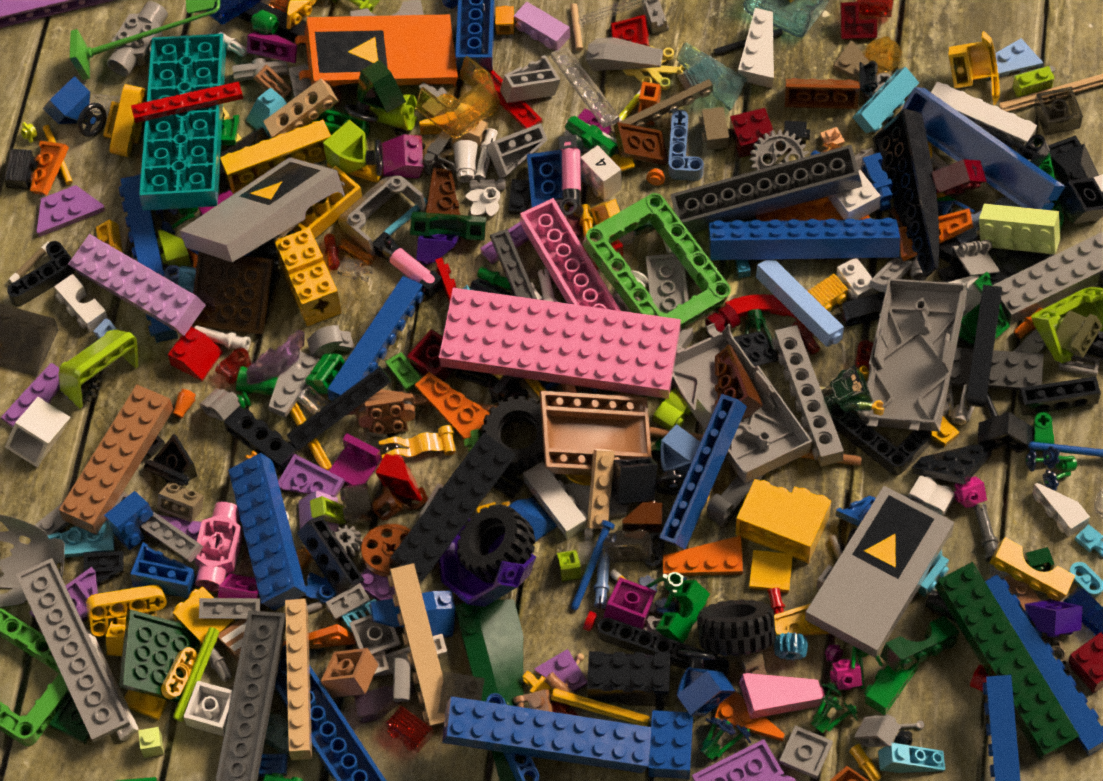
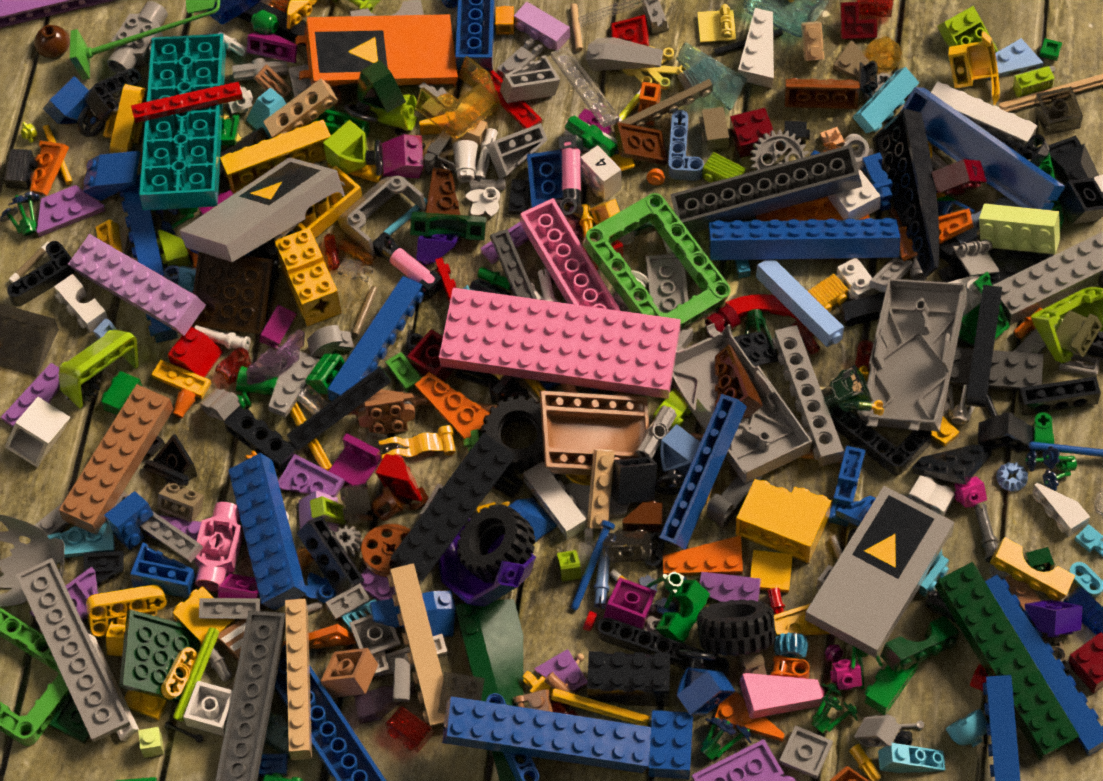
none -> plant [0,192,40,236]
none -> reddish brown piece [34,25,70,58]
none -> blue slope [83,151,140,201]
none -> black beam [84,68,142,121]
none -> green brick [101,371,142,415]
none -> yellow plate [151,359,211,399]
none -> black hinge [164,721,203,743]
none -> white brick [227,86,253,114]
none -> magenta hinge [260,305,297,349]
none -> dark tan bar [352,286,378,337]
none -> black bush [407,333,423,351]
none -> light grey hinge [497,38,544,77]
none -> light grey piece [635,405,677,458]
none -> light yellow hinge [698,4,736,43]
none -> medium lavender wing [700,572,761,602]
none -> lime brick [702,152,745,183]
none -> orange piece [770,655,810,679]
none -> tan brick [801,21,824,61]
none -> blue slope [828,446,866,527]
none -> white plant [843,134,869,162]
none -> lime slope [937,6,998,53]
none -> medium azure cylinder [946,709,987,747]
none -> light blue gear [996,462,1028,491]
none -> green plate [1040,38,1062,61]

